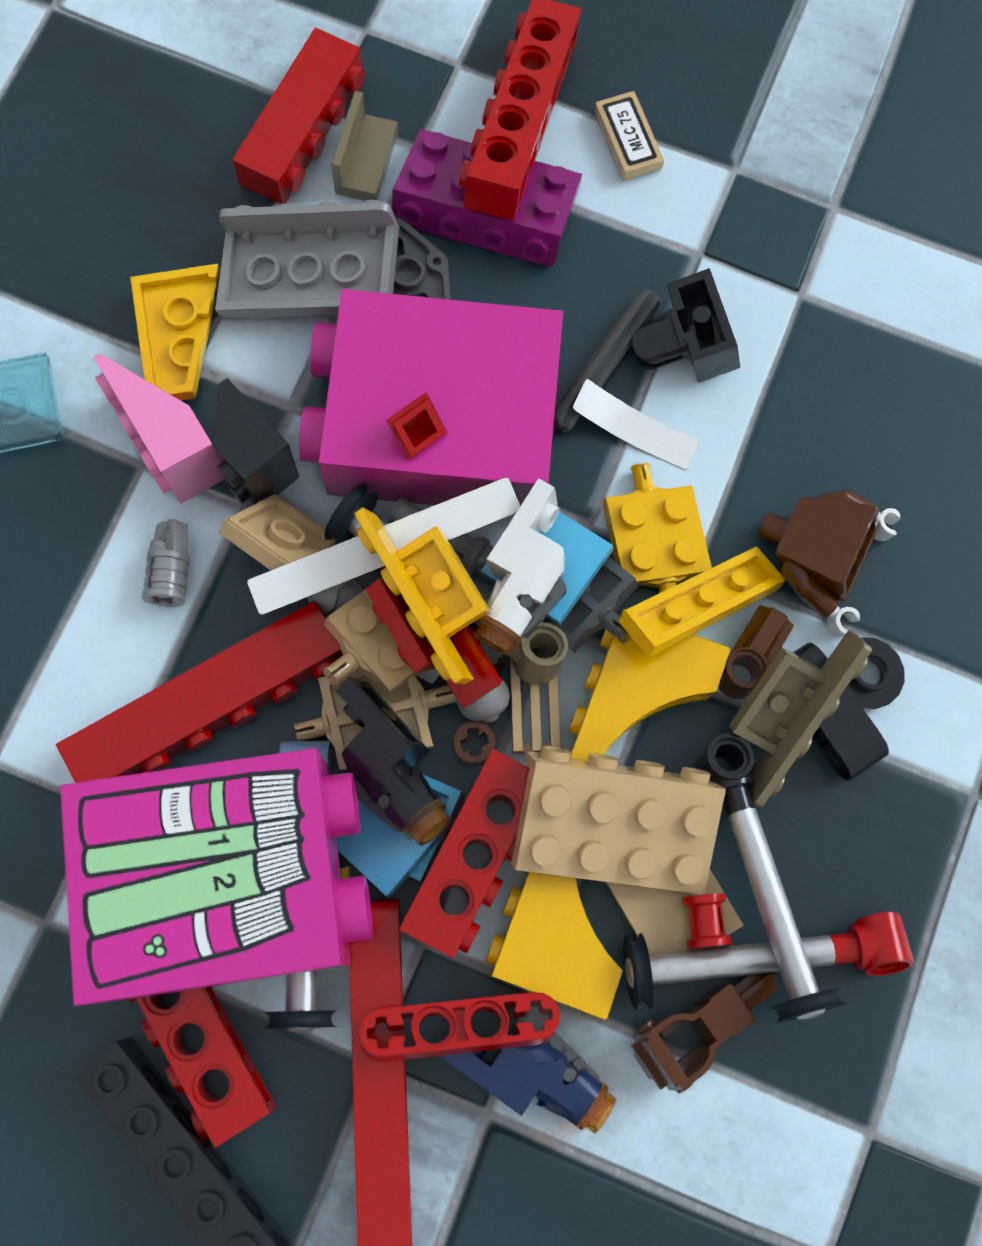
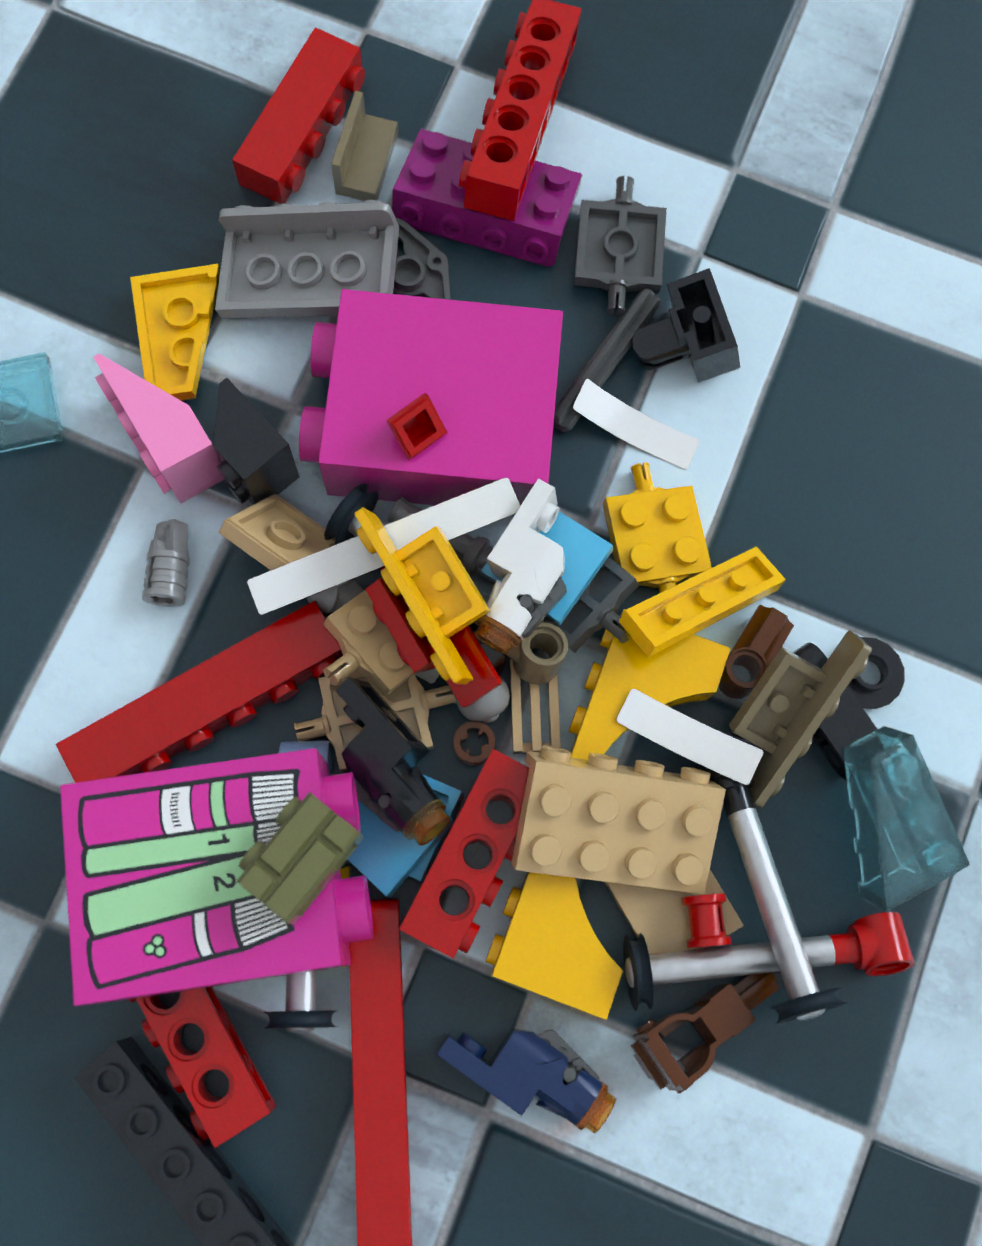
red beam [359,992,560,1062] -> none
tile [594,91,664,181] -> none
reddish brown torso [759,490,900,636] -> none
none -> olive brick [237,792,364,925]
none -> dark grey plate [573,176,667,316]
none -> white sticker [616,689,763,785]
none -> clear light blue wedge [844,726,970,912]

